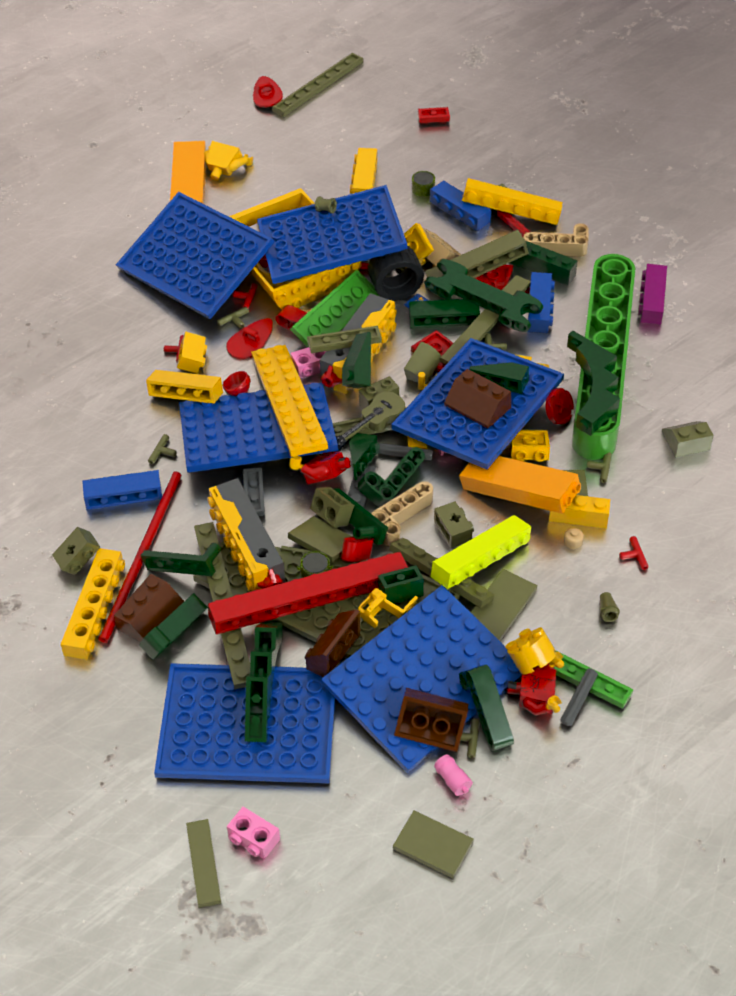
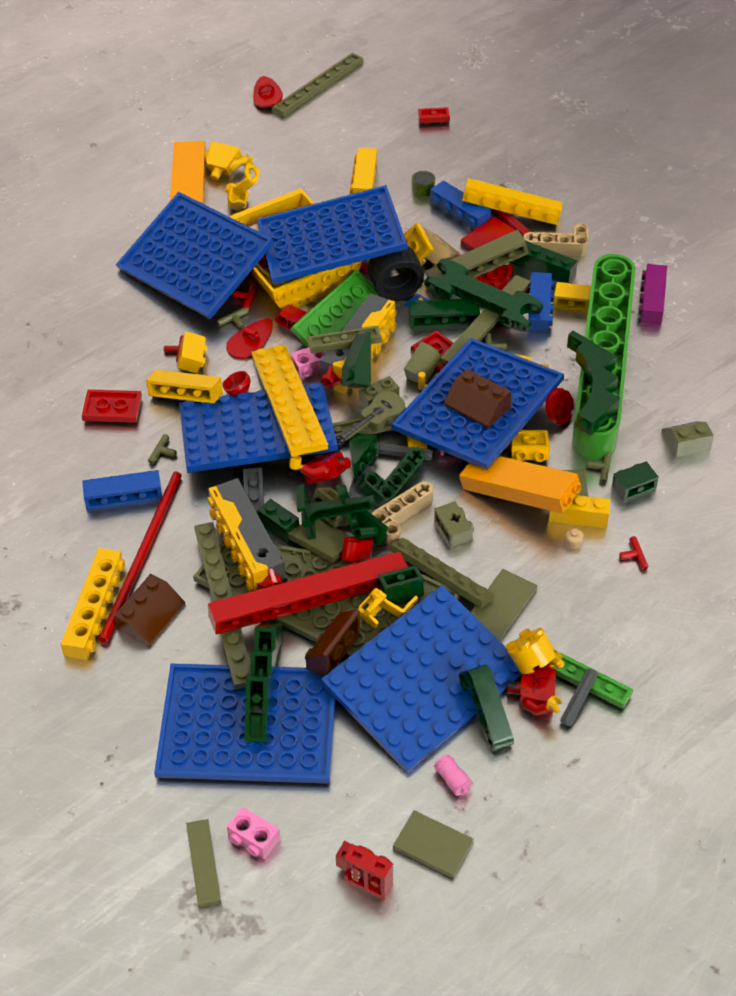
olive brick [52,527,100,575] -> none
dark green beam [139,593,208,660] -> none
dark green piece [141,543,221,576] -> none
pearl dark grey piece [297,551,333,578] -> none
olive bush [315,196,337,213] -> none
reddish brown slope [394,688,469,752] -> none
neon yellow brick [431,515,532,589] -> none
olive piece [460,718,480,758] -> none
dark green slope [469,362,529,394] -> none
olive cone [600,592,620,622] -> none
none -> red plate [81,389,142,423]
none -> yellow piece [225,163,259,210]
none -> dark green brick [257,498,300,544]
none -> dark green piece [296,484,376,540]
none -> red piece [335,841,393,899]
none -> red tile [460,216,516,250]
none -> yellow brick [554,282,591,312]
none -> dark green brick [612,461,659,502]

